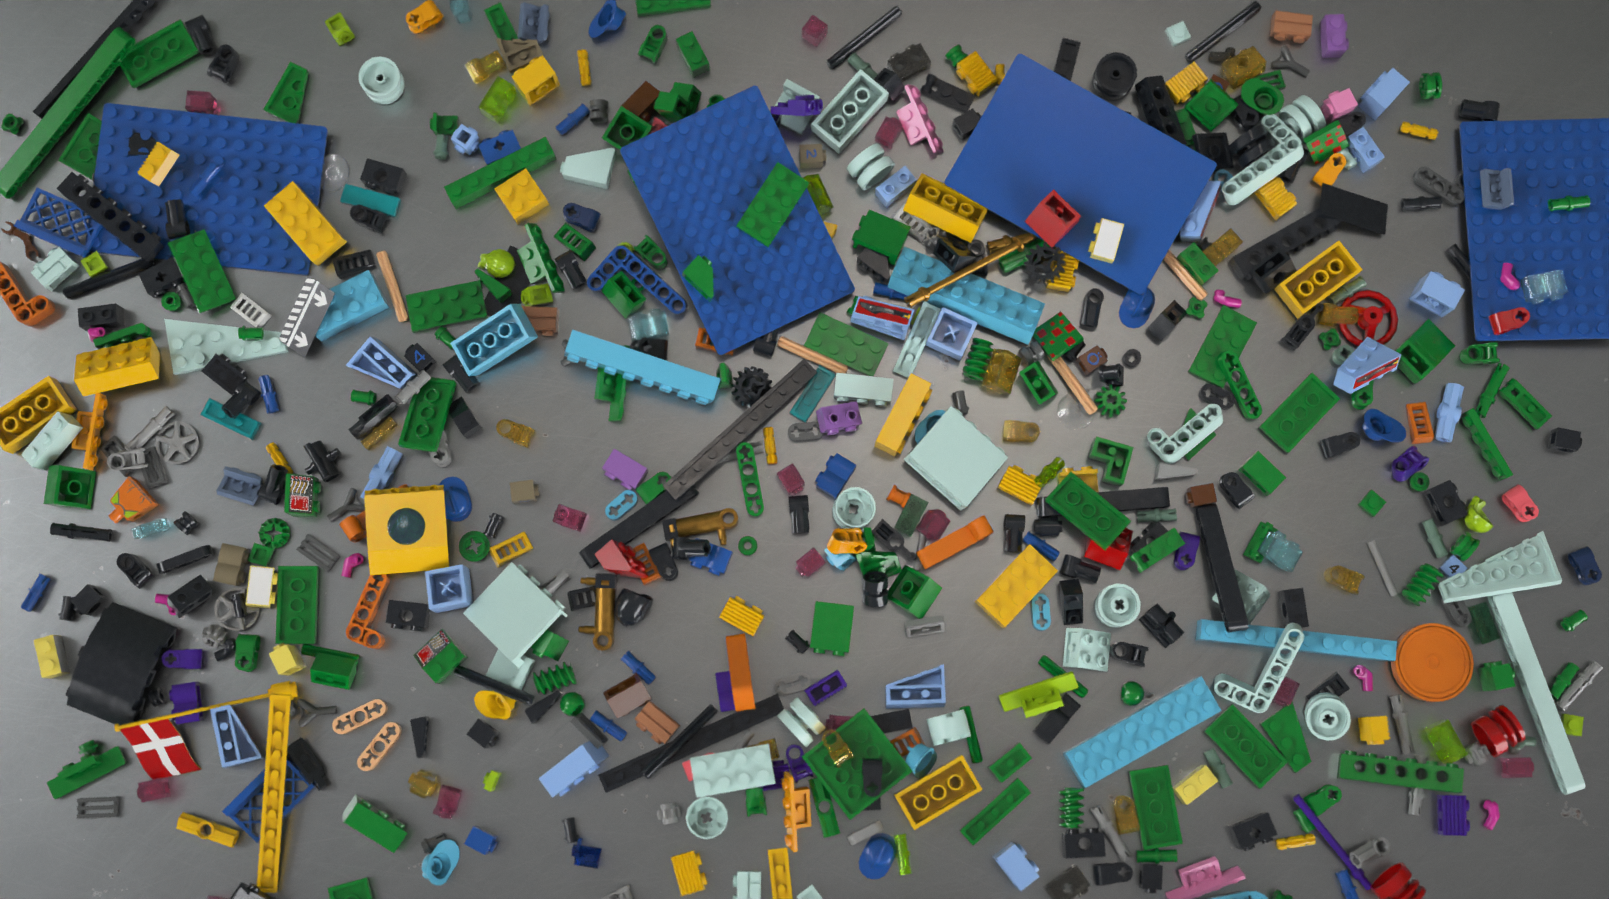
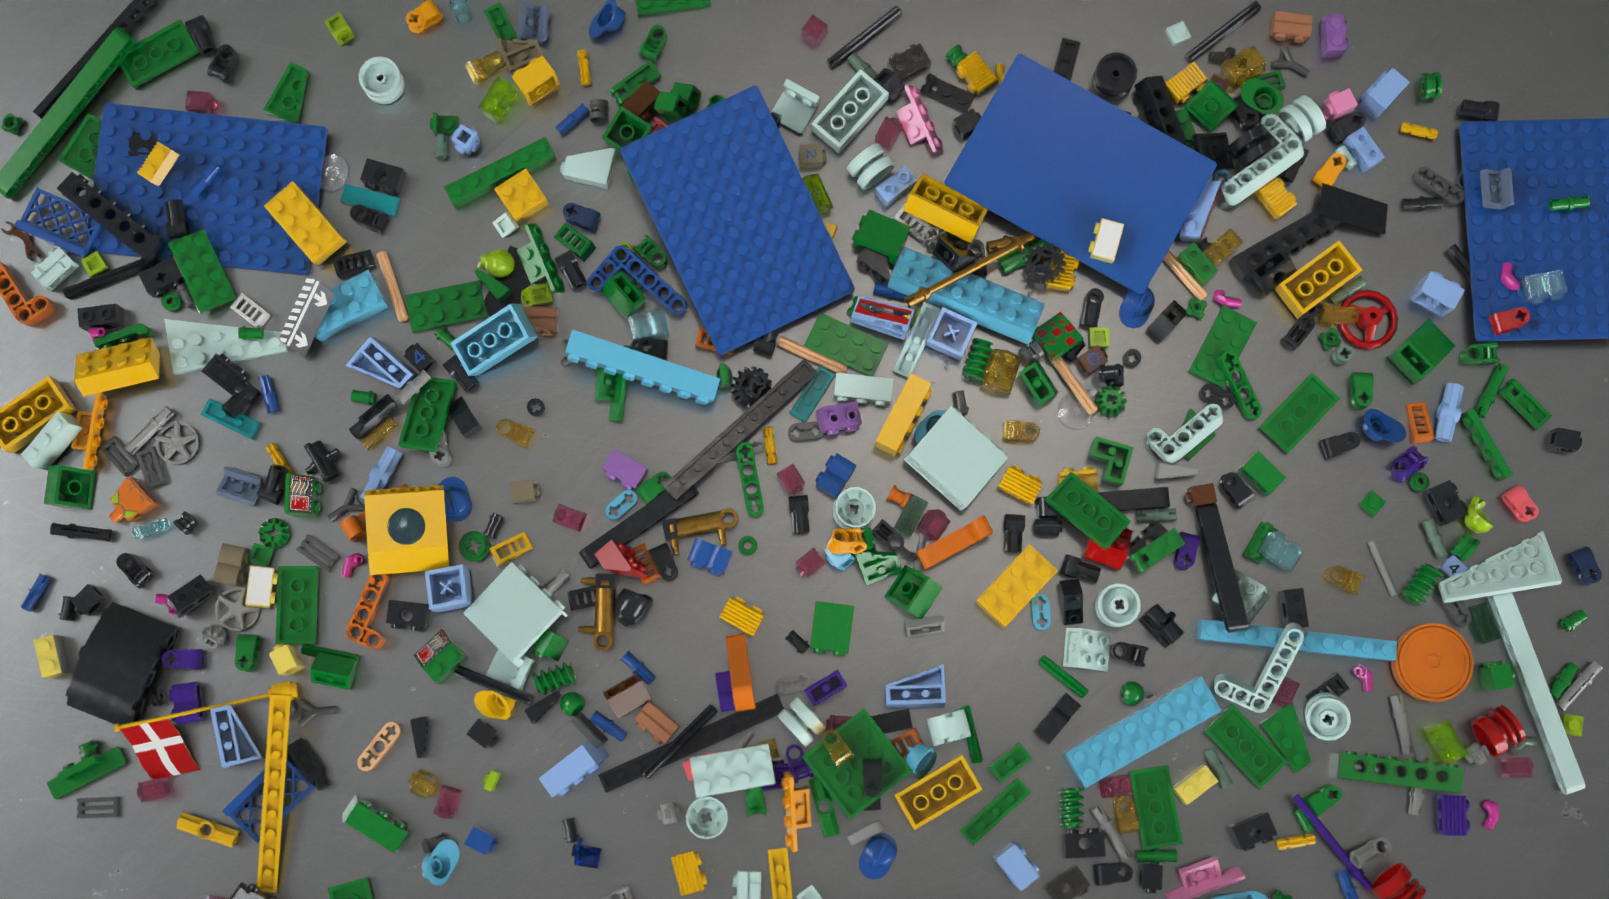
light grey piece [107,447,148,470] -> none
black beam [156,545,214,574] -> none
black arm [214,638,236,661] -> none
black pin [231,593,248,618] -> none
light nougat beam [332,699,388,734] -> none
blue brick [478,130,521,165] -> none
black piece [672,537,711,560] -> none
green brick [676,31,710,78] -> none
green slope [682,255,714,302] -> none
green plate [736,162,809,247] -> none
dark purple plate [770,95,823,116] -> none
black wheel [863,571,888,607] -> none
clear neon green pin [894,834,912,875] -> none
lime bracket [999,671,1078,718] -> none
blue axle [1022,531,1060,561] -> none
red slope [1025,189,1081,248] -> none
clear neon green pin [1035,457,1065,487] -> none
green tile [1303,120,1349,165] -> none
light blue wedge [1333,337,1401,394] -> none
yellow brick [1358,716,1390,745] -> none
none -> light aqua plate [493,211,519,238]
none -> black bush [527,398,545,417]
none -> green plate [608,60,661,107]
none -> lime plate [1089,327,1110,348]
none -> clear pink bracket [1099,774,1132,798]

